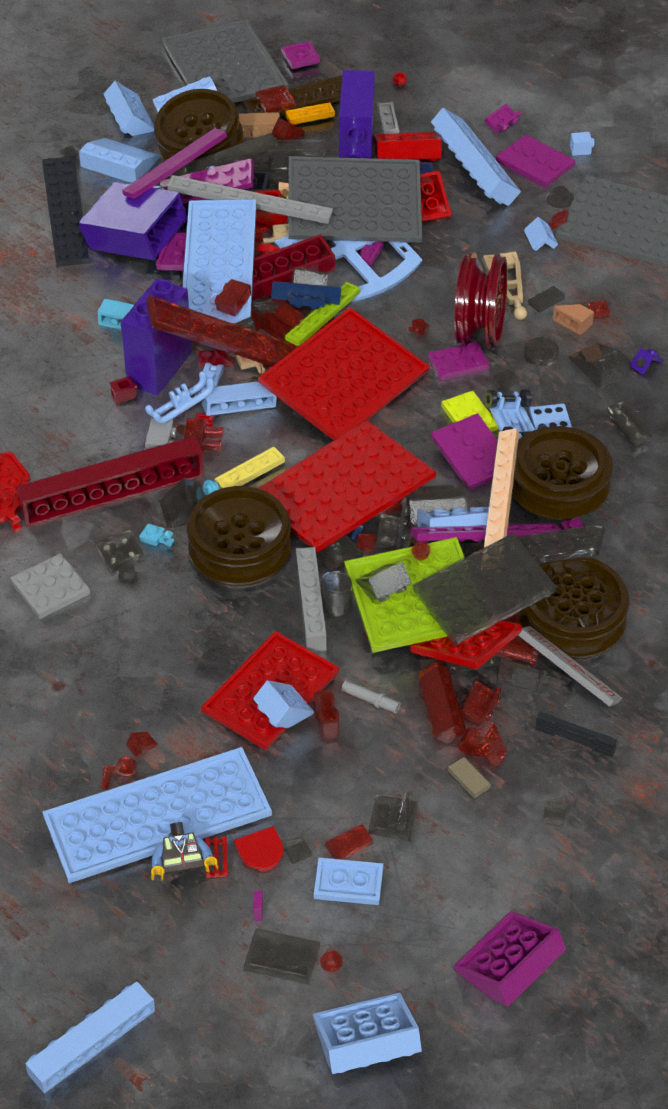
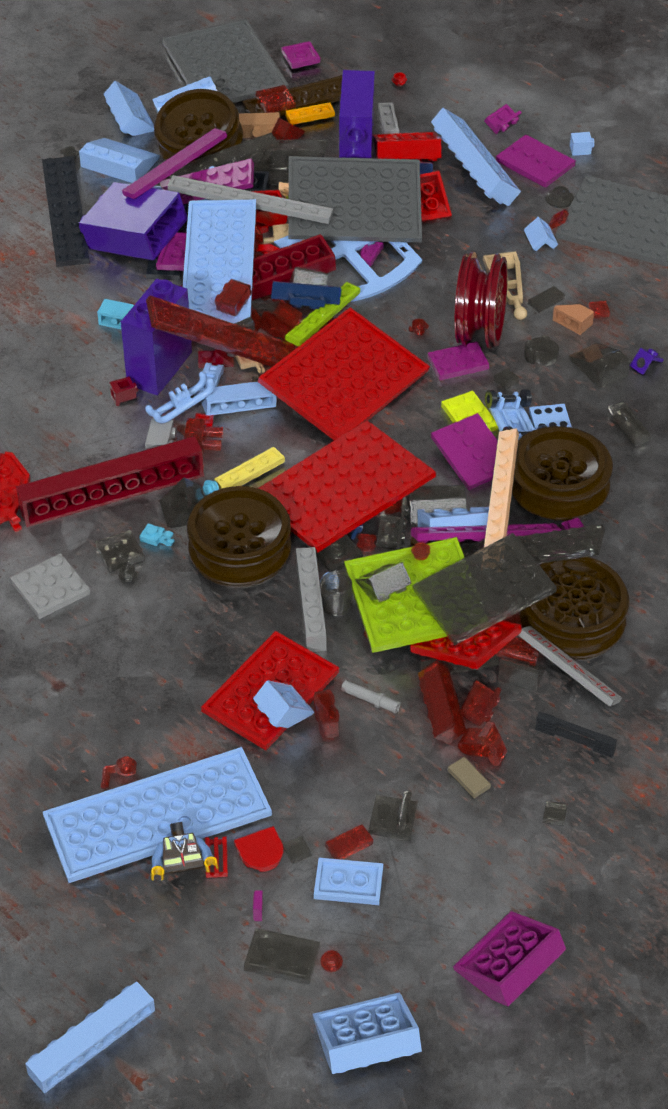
clear red slope [126,731,158,757] -> none

